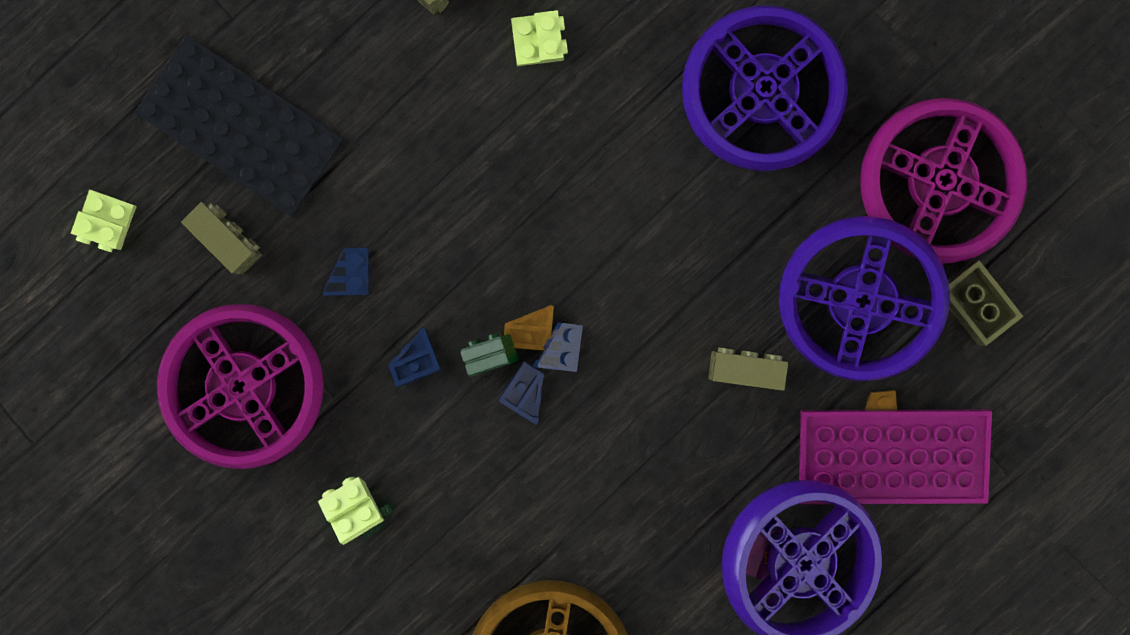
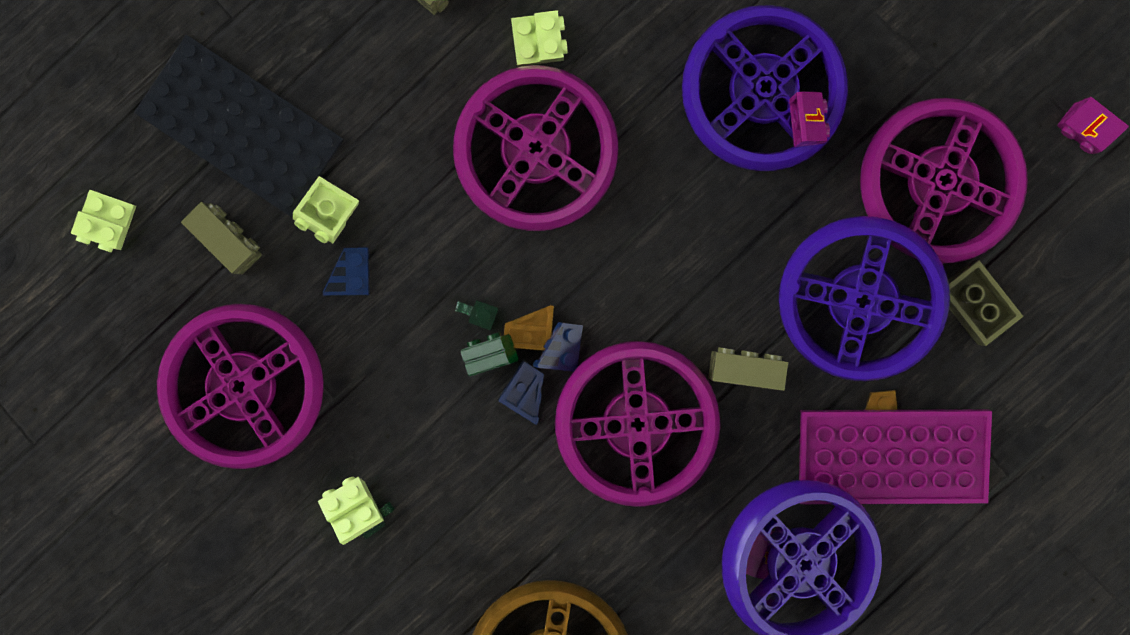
dark blue wing [388,328,441,387] -> none
none -> yellowish green plate [293,176,359,244]
none -> magenta wheel [453,65,619,231]
none -> clear green plate [455,300,498,330]
none -> magenta wheel [555,341,720,507]
none -> magenta slope [789,92,830,147]
none -> magenta slope [1057,97,1129,154]

